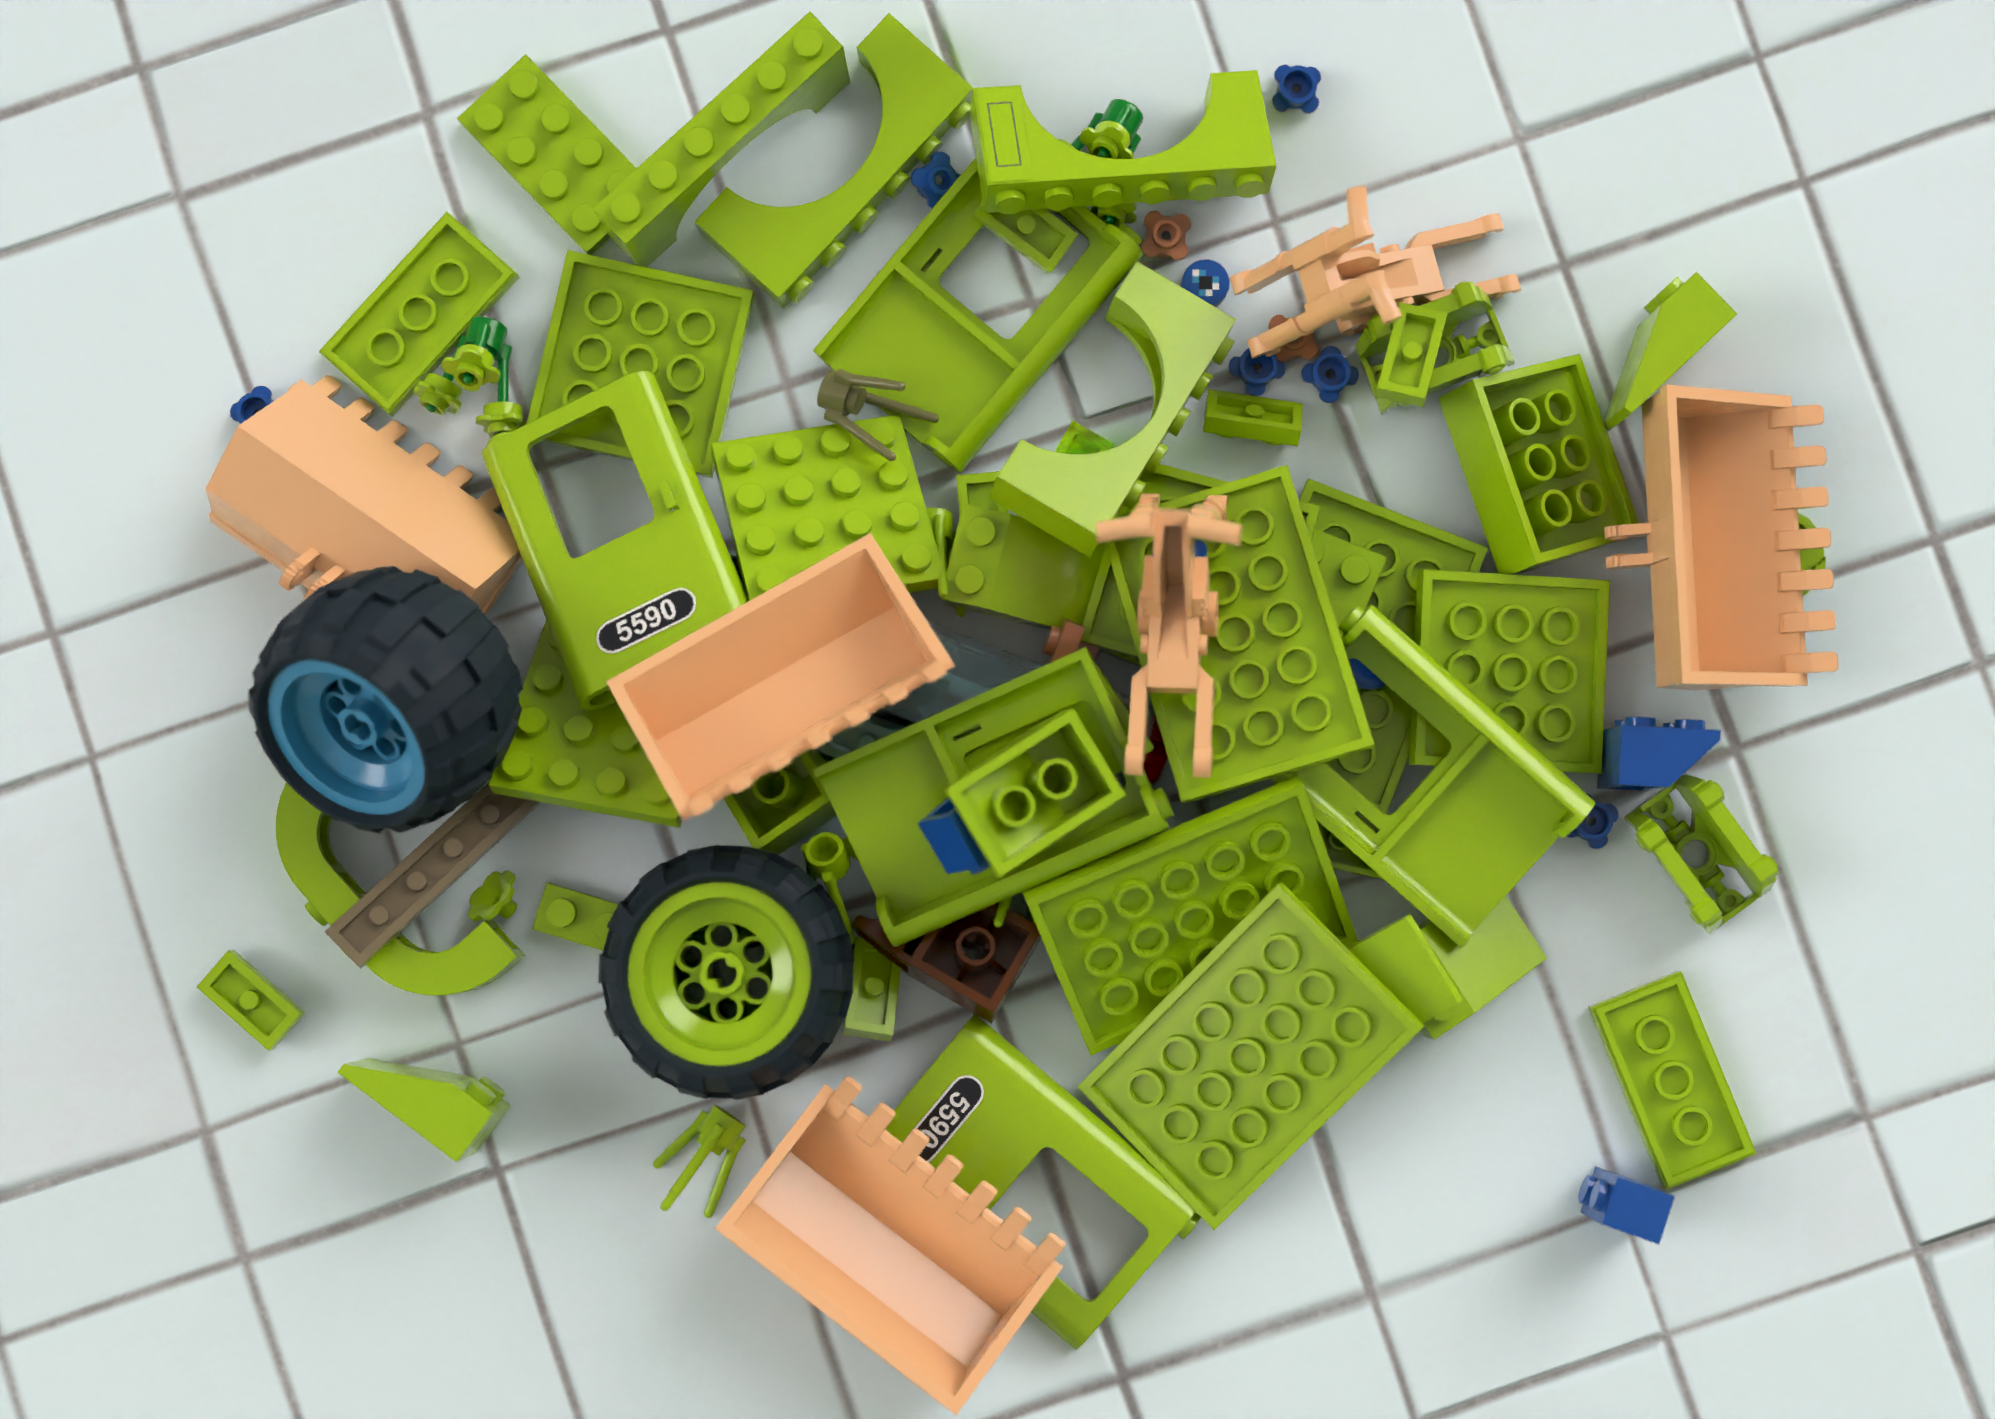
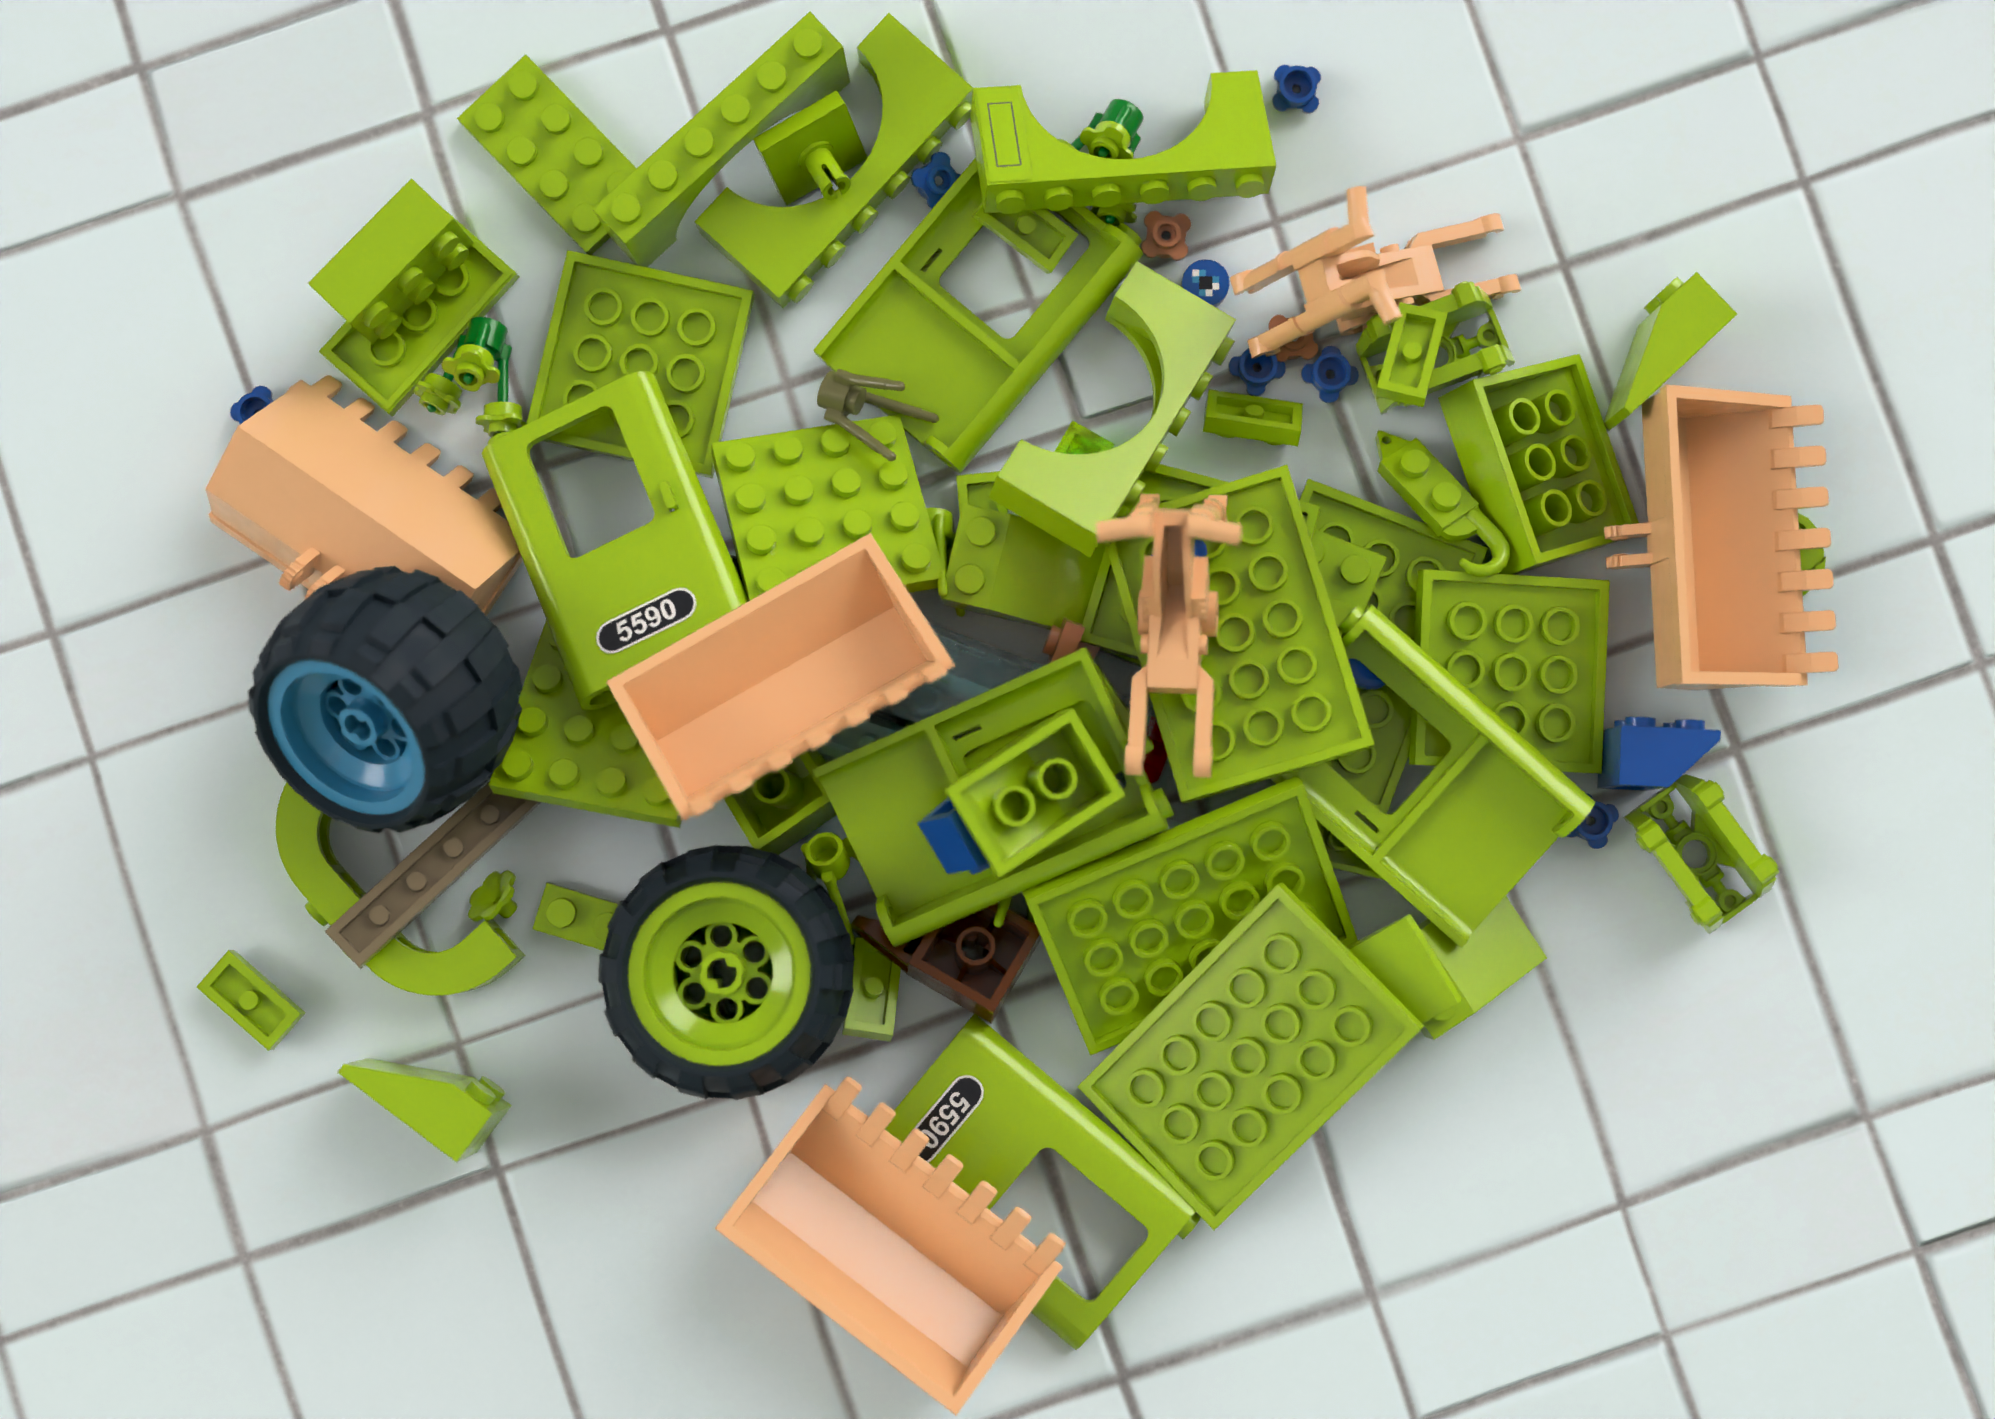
lime plant [653,1104,746,1218] -> none
blue brick [1578,1166,1675,1244] -> none
lime tile [1588,971,1757,1190] -> none
none -> lime brick [308,178,474,344]
none -> lime tile [753,90,868,206]
none -> lime plate [1375,430,1510,577]

